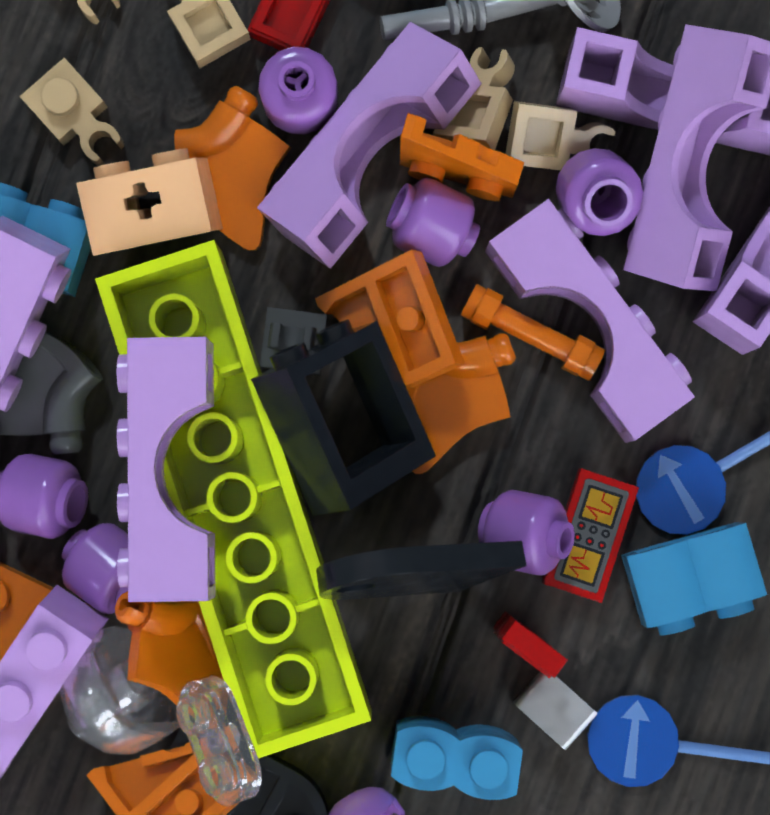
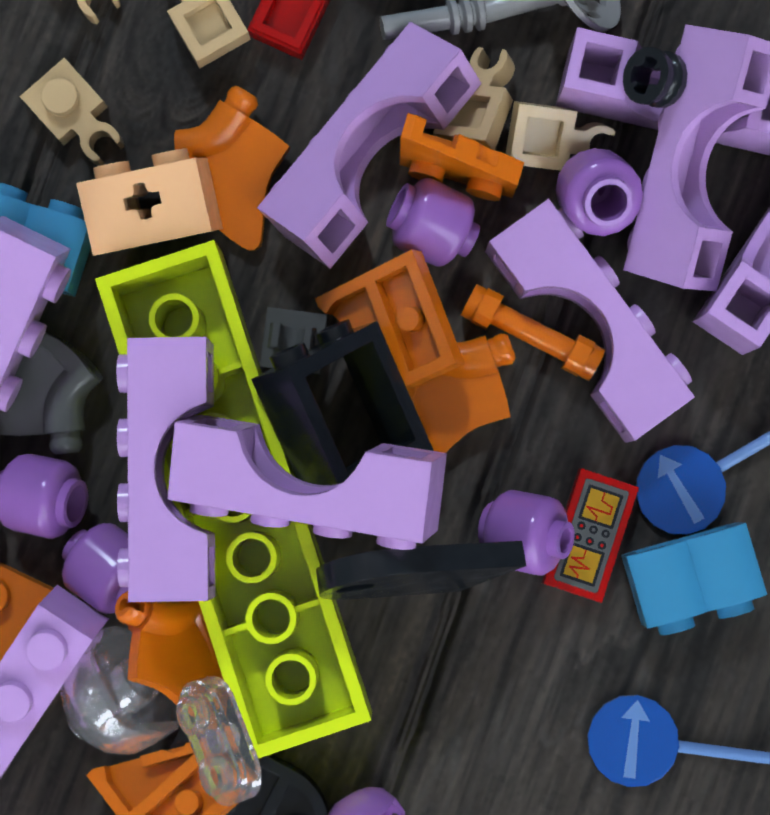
medium lavender head [258,47,338,135] -> none
dark azure brick [391,716,523,800] -> none
red tile [493,611,568,679] -> none
flat silver piece [513,672,598,750] -> none
none -> lavender arch [167,415,447,550]
none -> black bush [623,47,688,108]

